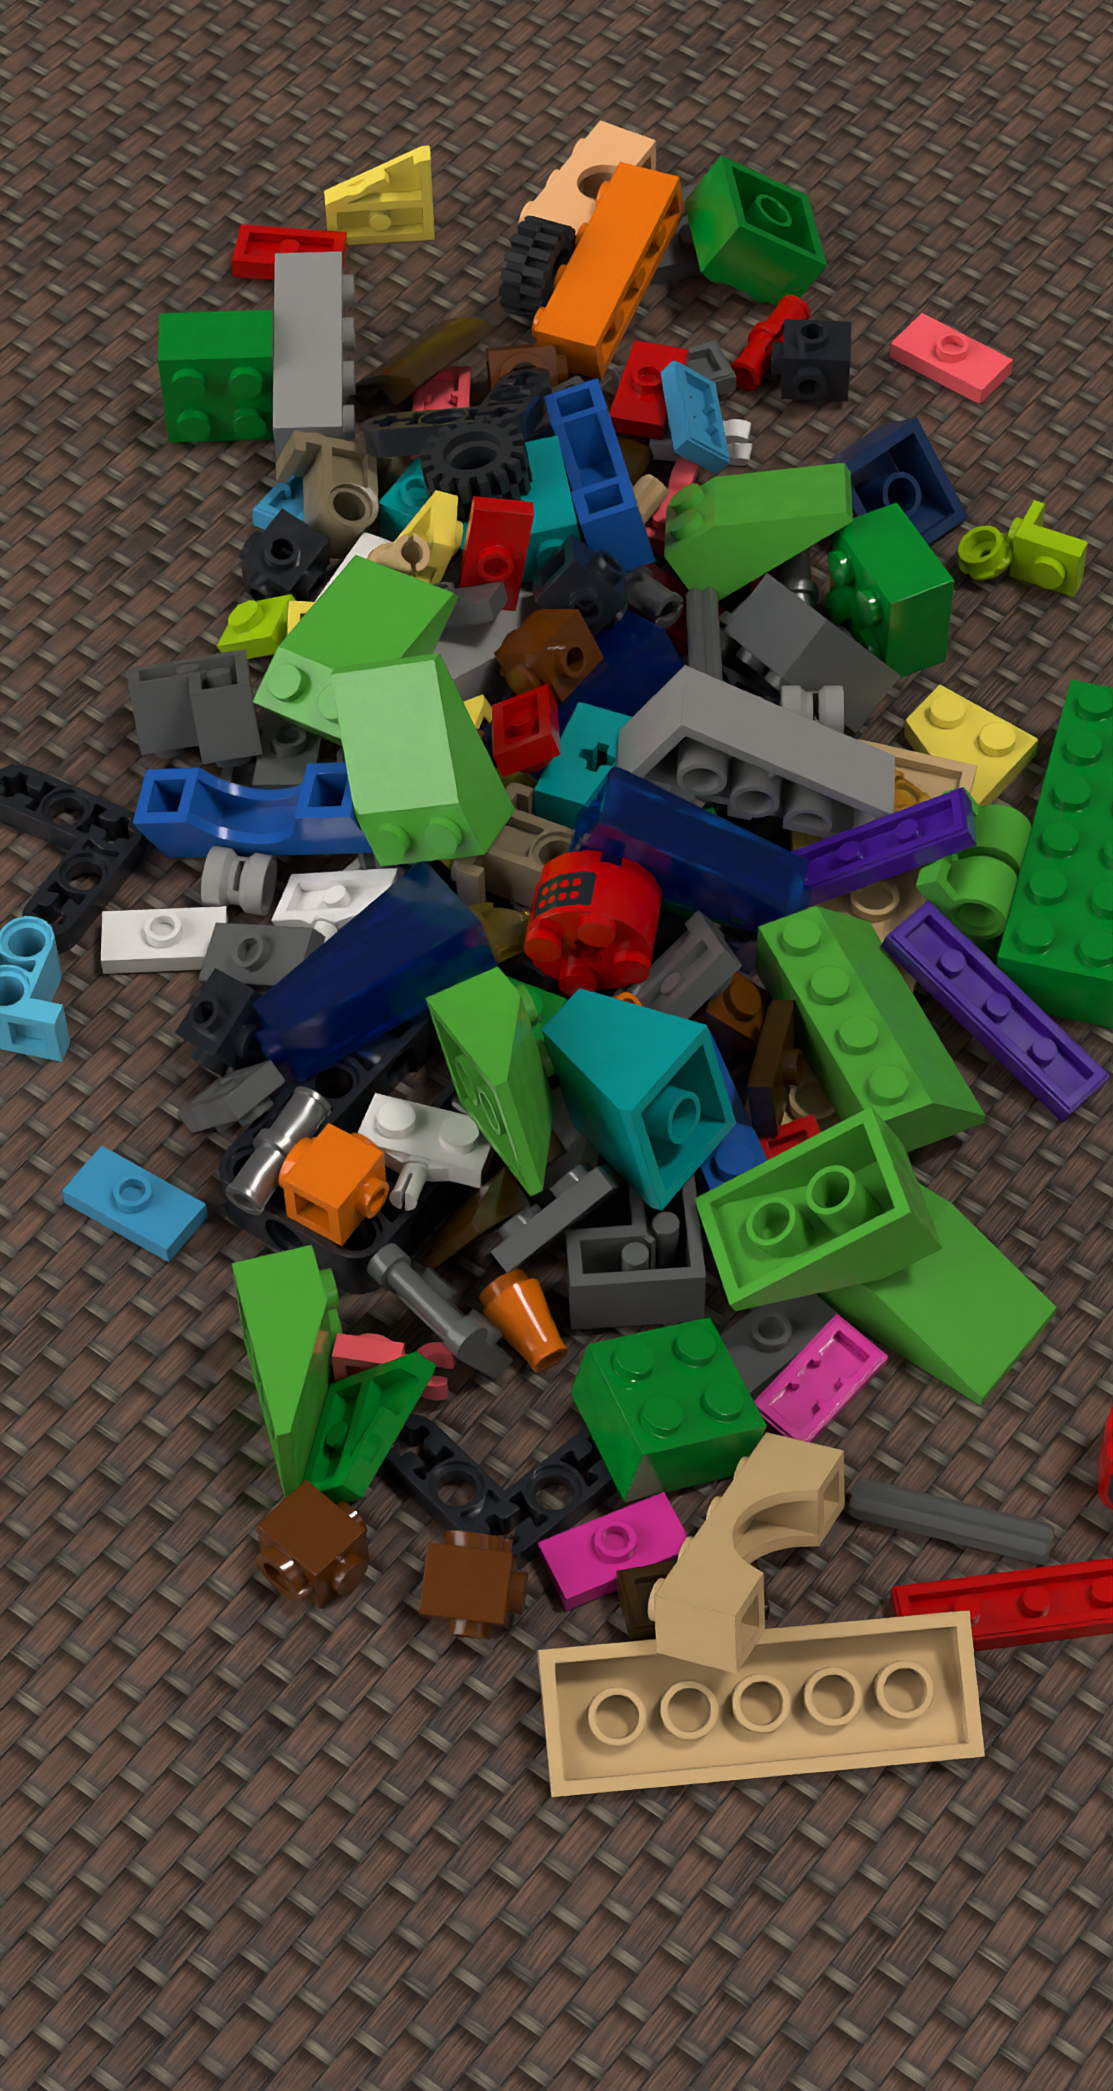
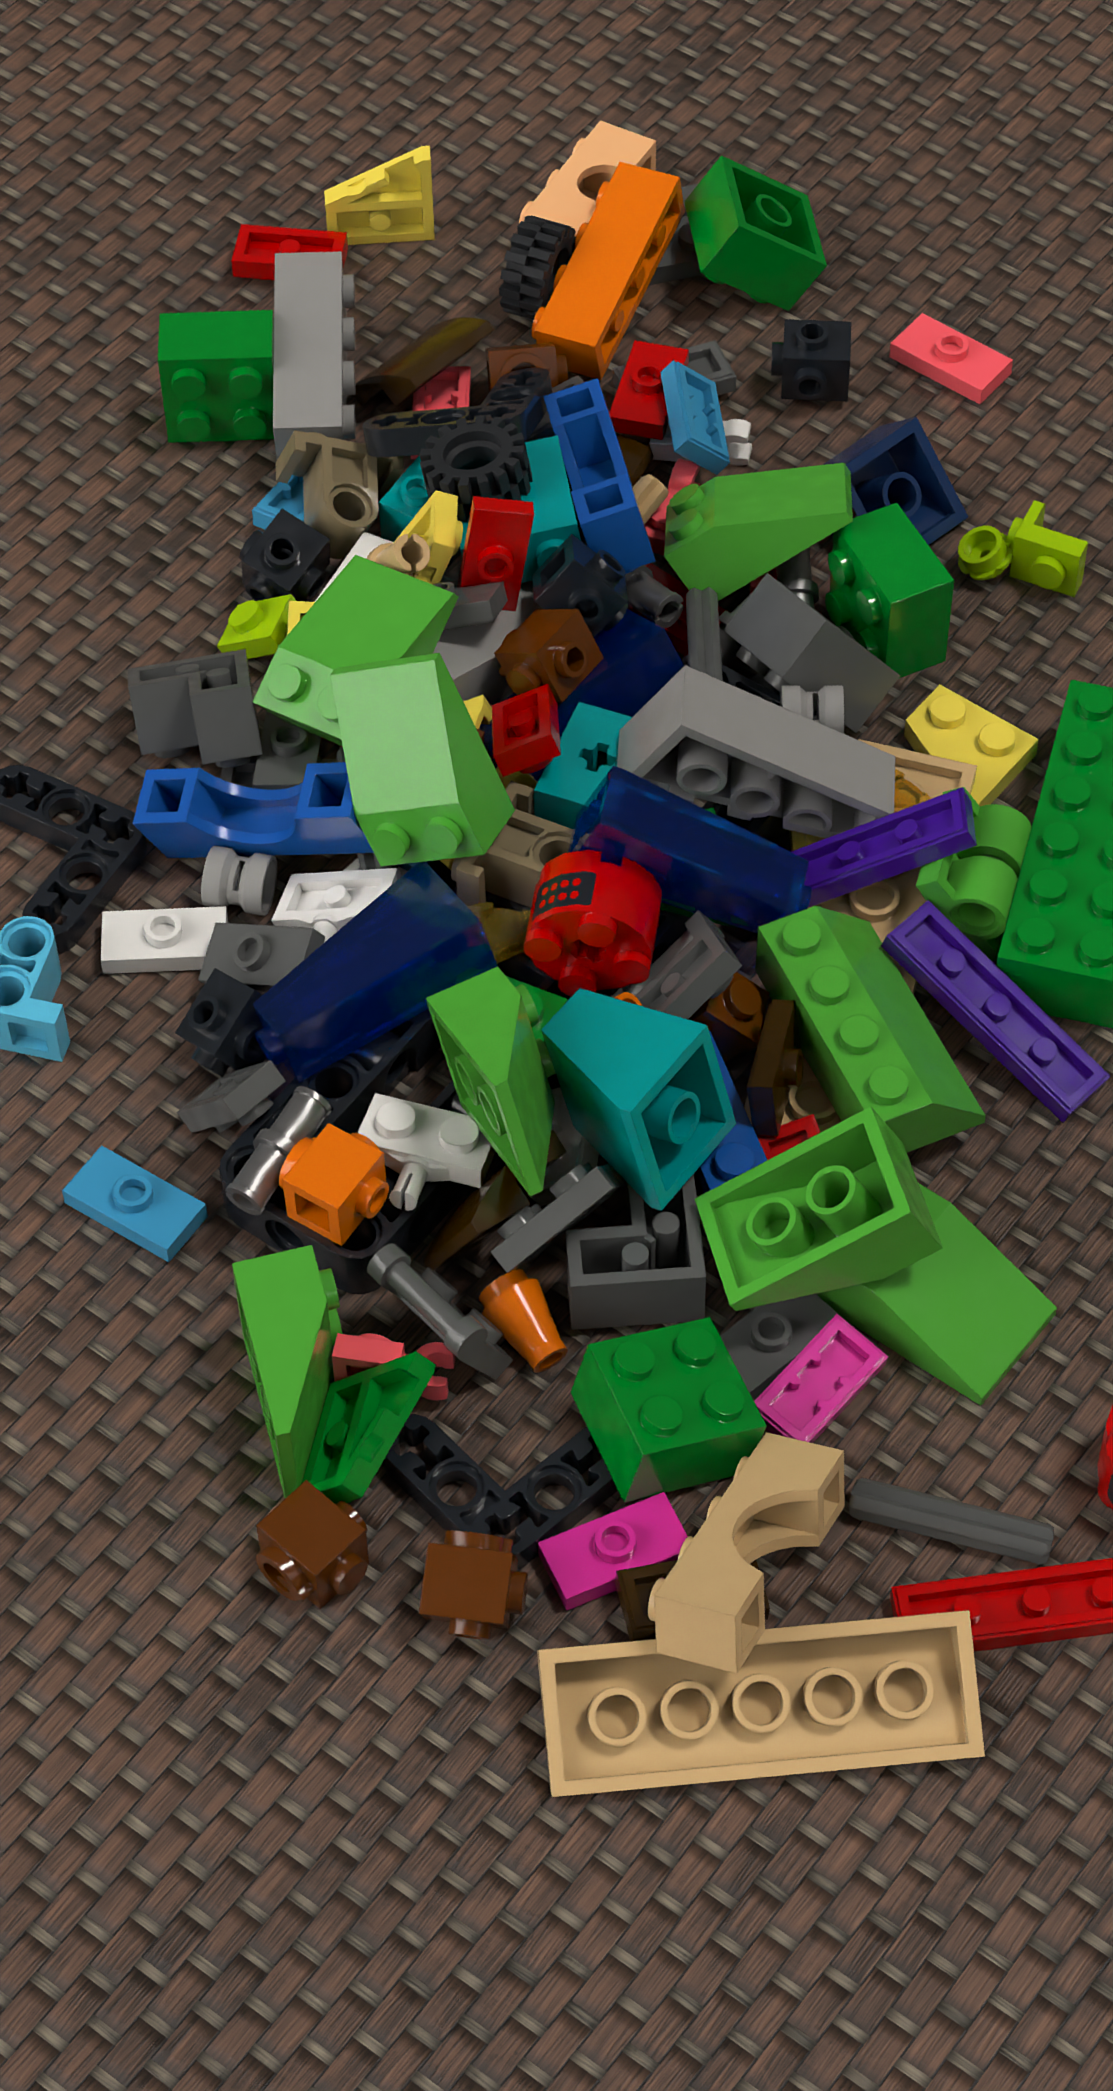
red pin [730,295,811,391] -> none

